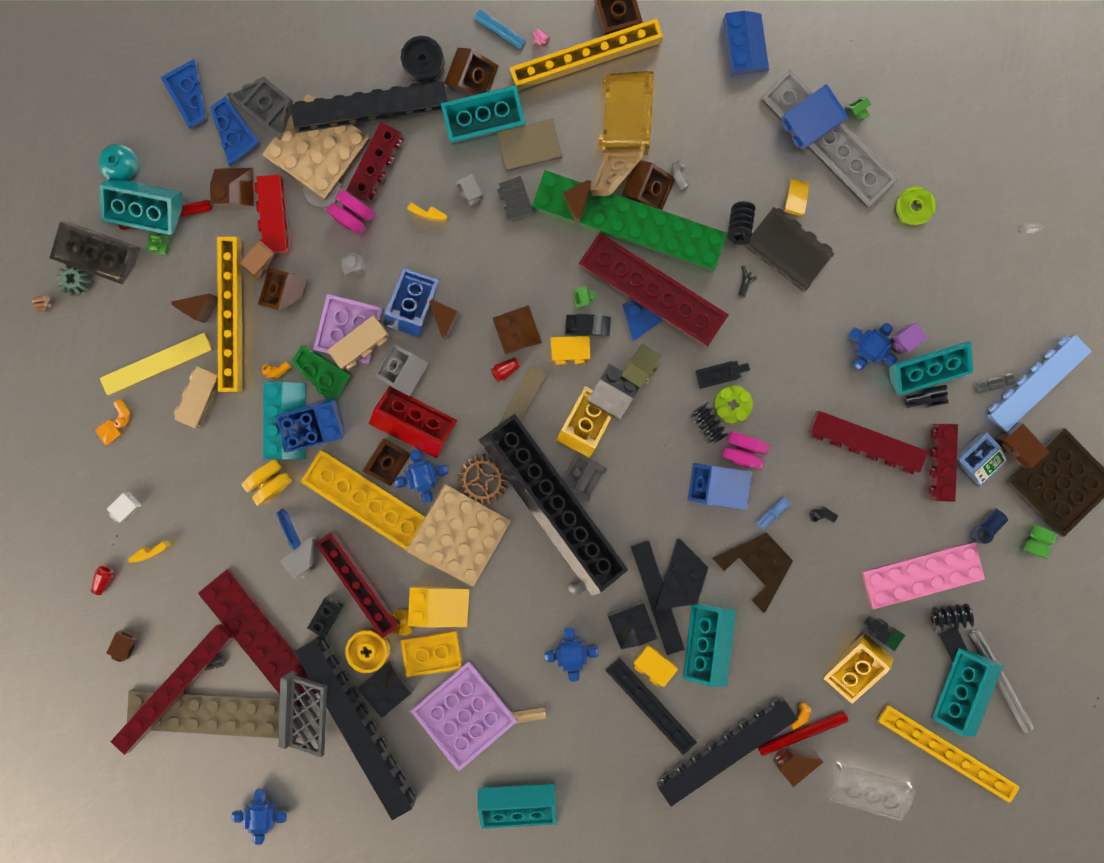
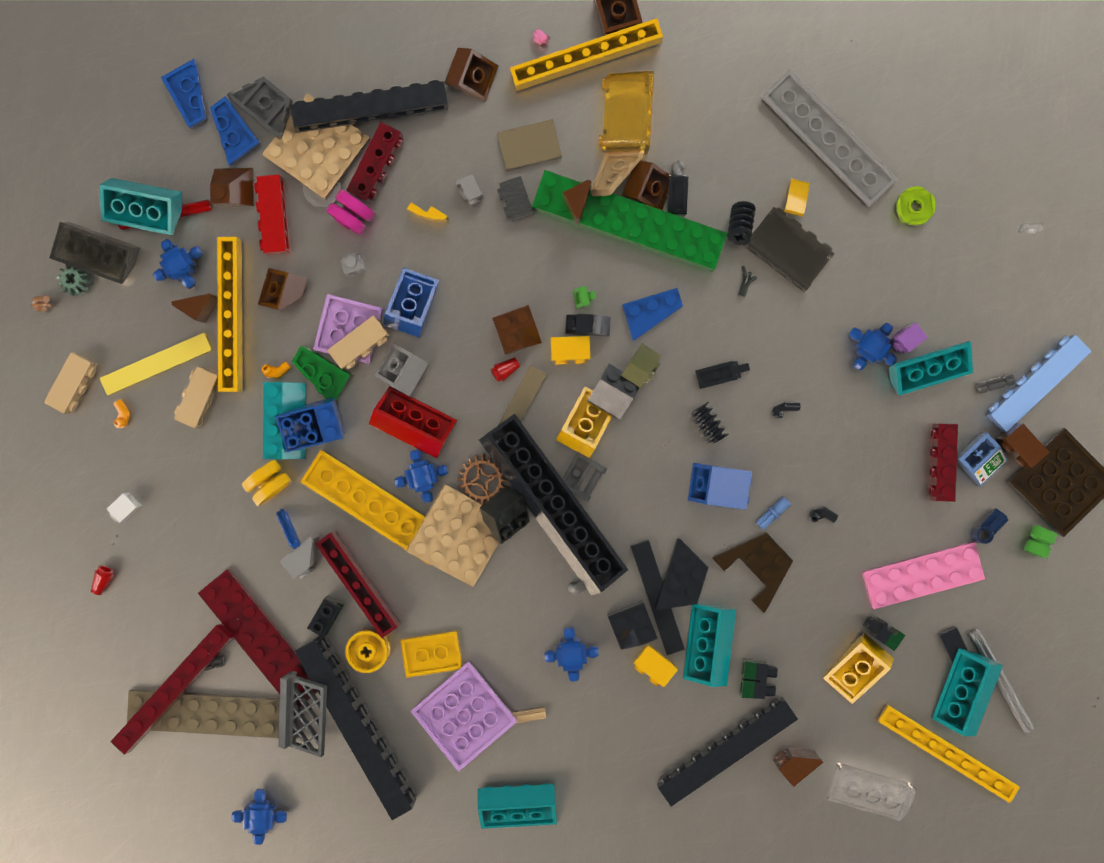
light orange tile [94,419,123,446] -> none
teal cylinder [98,144,139,181] -> none
reddish brown brick [106,630,139,662] -> none
yellow slope [128,540,172,563] -> none
bright green tile [146,233,170,255] -> none
medium nougat slope [241,241,274,280] -> none
black slope [357,660,414,718] -> none
reddish brown slope [362,438,410,486] -> none
yellow piece [392,609,413,636] -> none
black wheel [400,35,445,84] -> none
yellow slope [408,585,469,627] -> none
reddish brown slope [429,299,460,340] -> none
teal slope [441,85,525,144] -> none
dark azure axle [475,10,526,49] -> none
dark red plate [578,233,729,348] -> none
black tile [605,657,697,755] -> none
lime plate [714,385,753,424] -> none
dark pink wheel [721,431,771,470] -> none
blue slope [723,11,769,77] -> none
red axle [758,712,849,756] -> none
blue slope [781,84,849,151] -> none
light orange arm [790,703,811,730] -> none
dark red brick [808,411,928,475] -> none
bright green tile [845,97,871,120] -> none
black arm [904,385,949,408] -> none
black piece [930,603,974,631] -> none
none -> tan brick [44,352,97,414]
none -> blue piece [153,239,204,289]
none -> pearl dark grey slope [480,486,530,544]
none -> black tile [667,175,689,214]
none -> hips [739,658,778,699]
none -> black arm [772,402,801,418]

